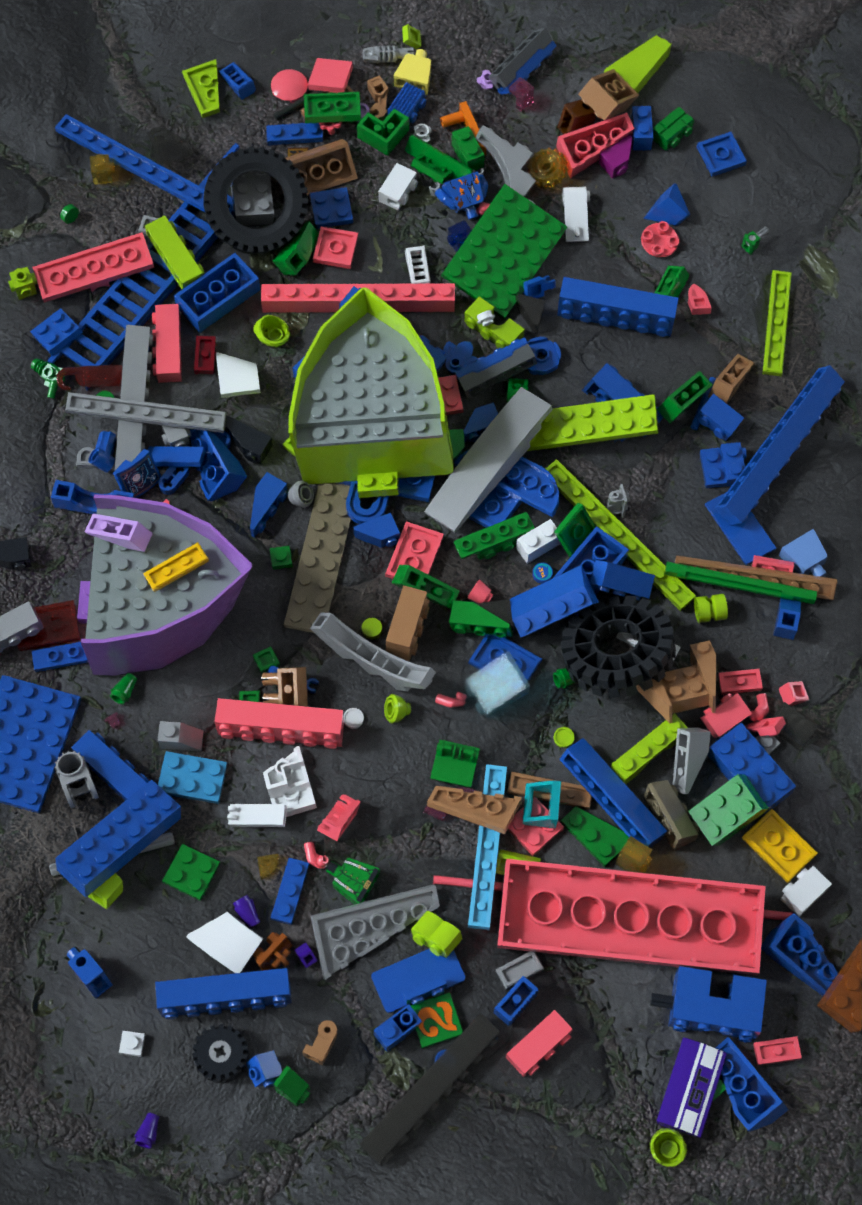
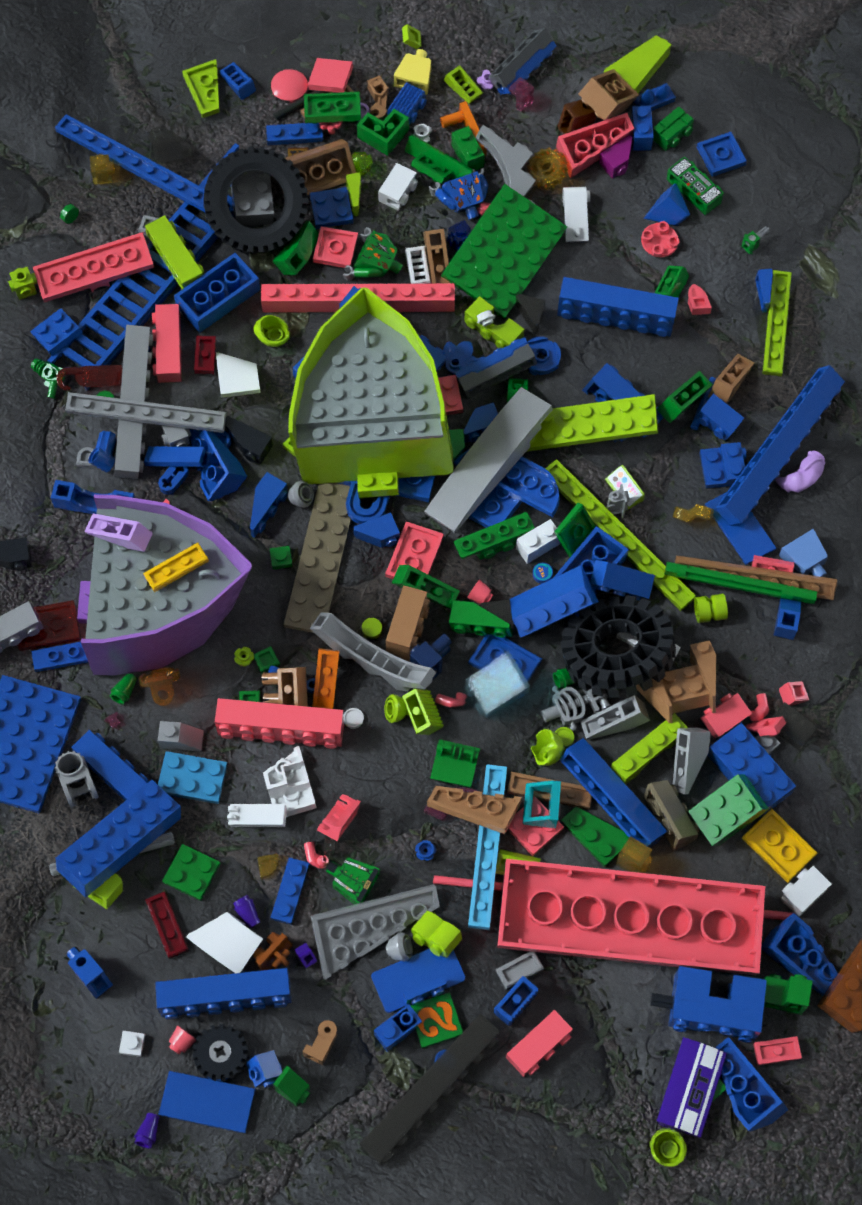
slope [113,449,161,498] -> none
light grey hinge [363,45,414,63] -> none
blue plate [524,275,556,302] -> none
coral plate [718,669,763,695] -> none
none -> clear orange tile [139,668,180,706]
none -> dark red tile [145,891,189,959]
none -> blue tile [158,1071,255,1134]
none -> coral hat [169,1025,196,1055]
none -> lime plate [234,647,254,666]
none -> orange piece [312,648,340,709]
none -> green torso [343,227,403,281]
none -> lime slope [346,173,361,217]
none -> clear neon green cone [351,152,373,177]
none -> light grey cone [386,932,413,962]
none -> lime brick [402,689,444,735]
none -> dark blue brick [410,634,451,681]
none -> blue plate [415,840,436,861]
none -> medium nougat slope [423,229,450,284]
none -> lime slope [444,65,483,104]
none -> lime hair [531,729,565,766]
none -> light grey torso [541,686,612,731]
none -> light grey slope [580,695,650,740]
none -> slope [605,465,645,510]
none -> blue tile [634,83,676,111]
none -> brick [666,156,724,216]
none -> clear yellow piece [672,504,714,522]
none -> blue slope [755,269,773,313]
none -> green brick [763,974,813,1015]
none -> lavender animal [775,451,825,493]

